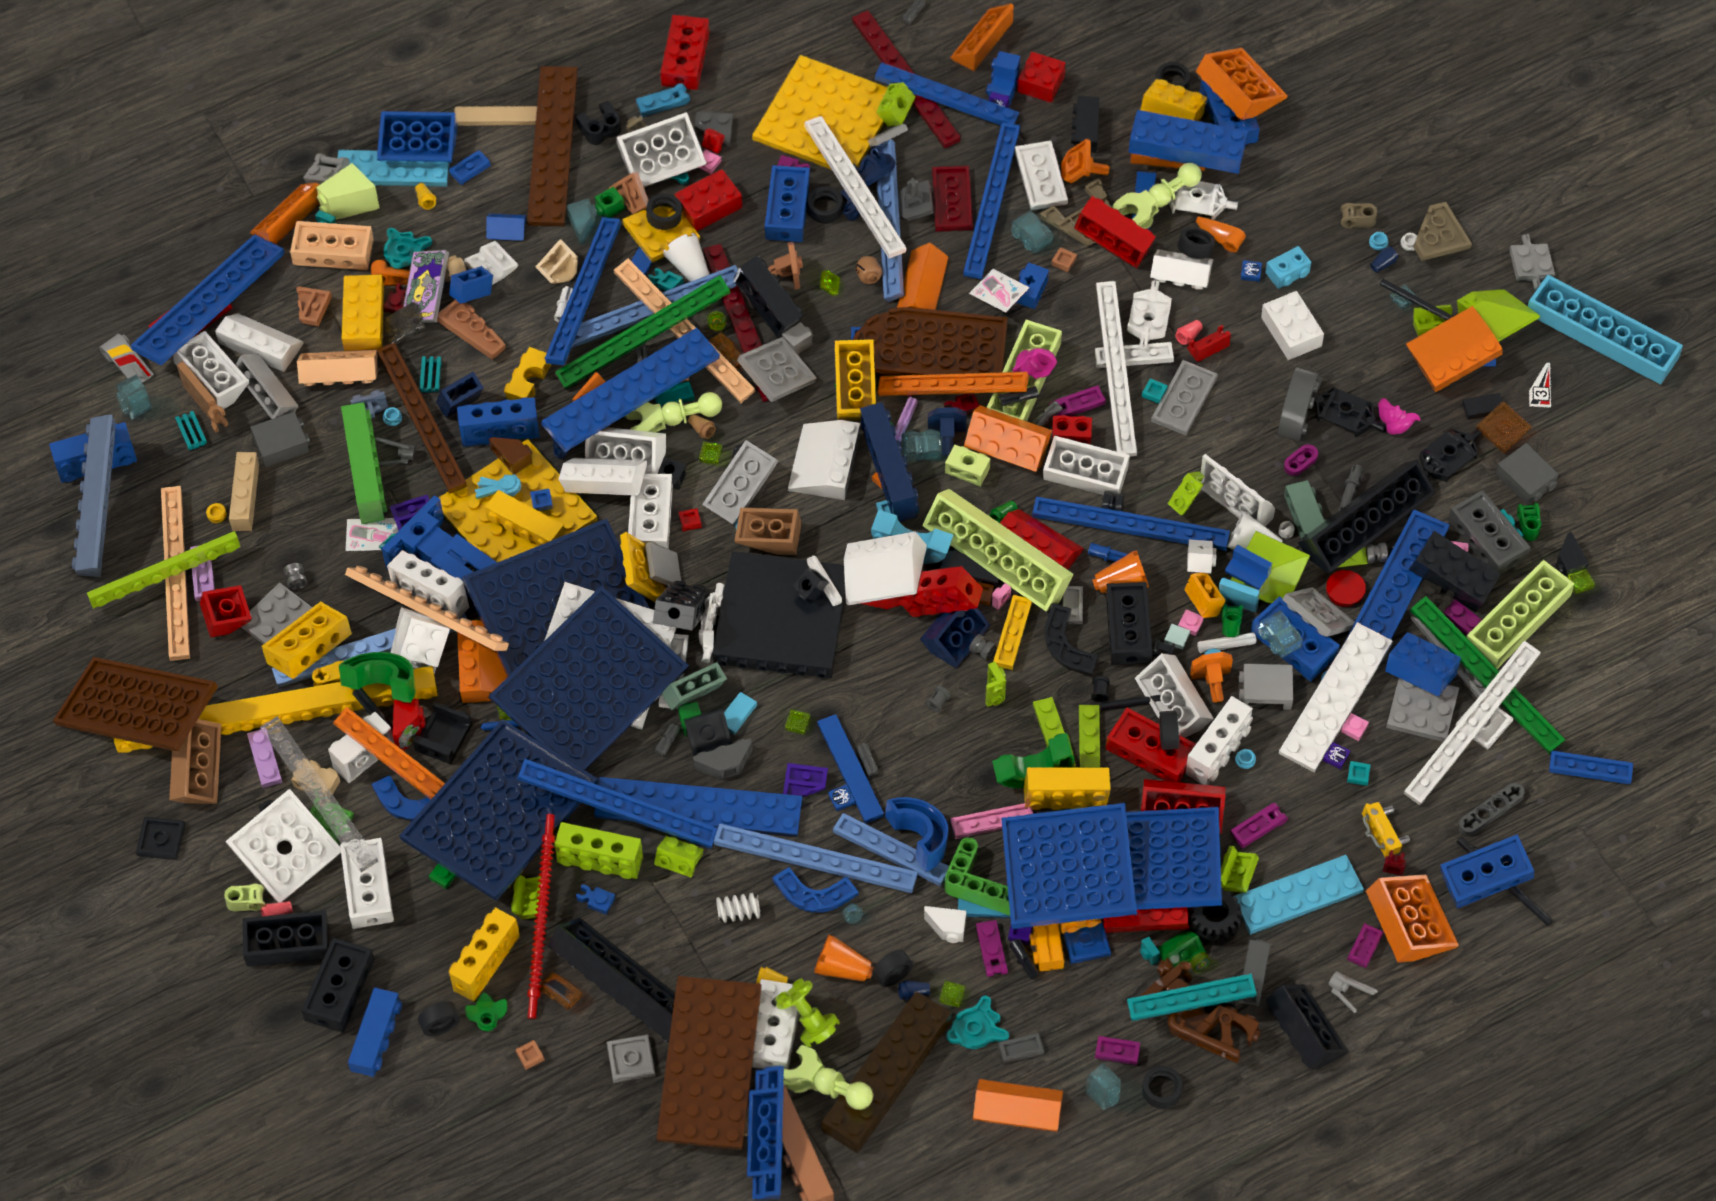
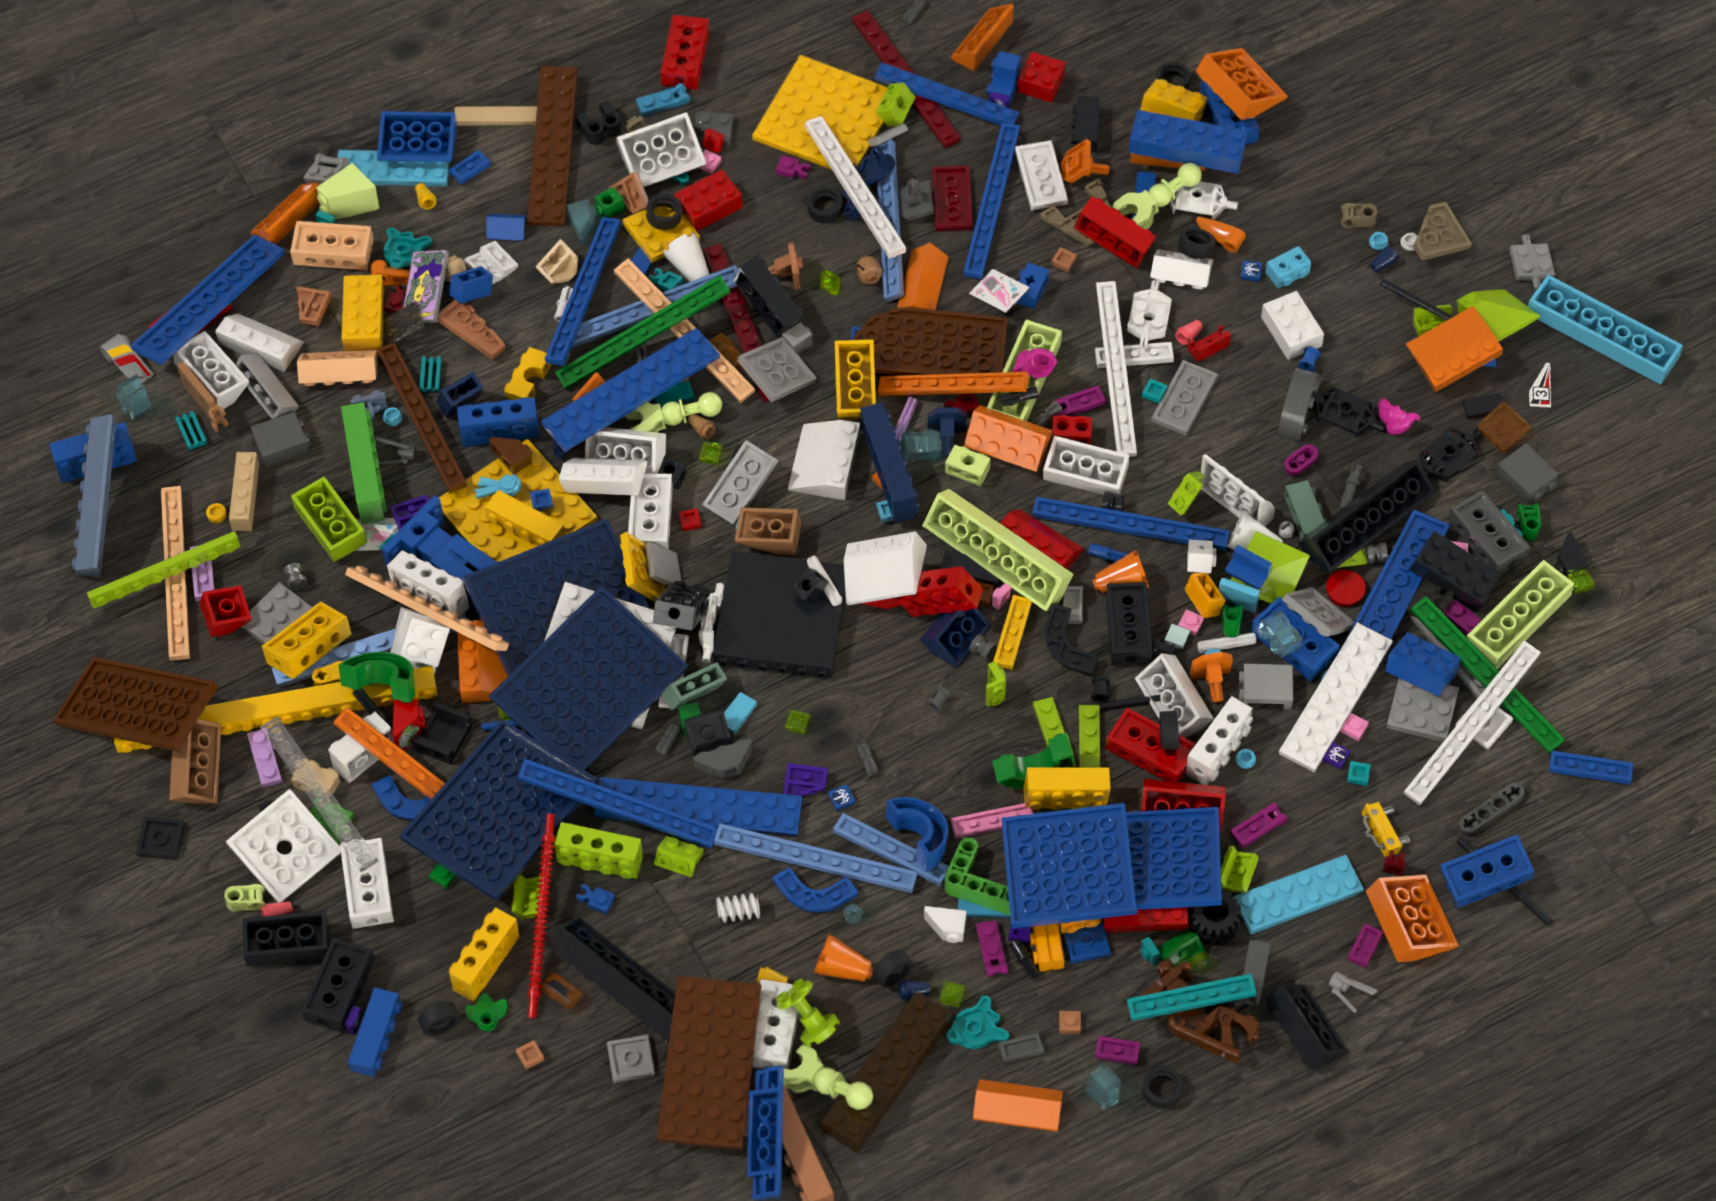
clear neon green tile [707,311,726,331] -> none
blue brick [765,165,810,242] -> none
blue tile [817,714,884,824] -> none
medium azure brick [871,509,953,564] -> none
green cone [989,501,1018,523] -> none
clear light blue brick [1011,210,1053,253] -> none
clear light blue plate [1390,284,1416,310] -> none
none -> lime brick [291,477,368,562]
none -> dark purple tile [345,1006,362,1035]
none -> nougat plate [1059,1011,1081,1034]
none -> blue bush [1298,347,1321,371]

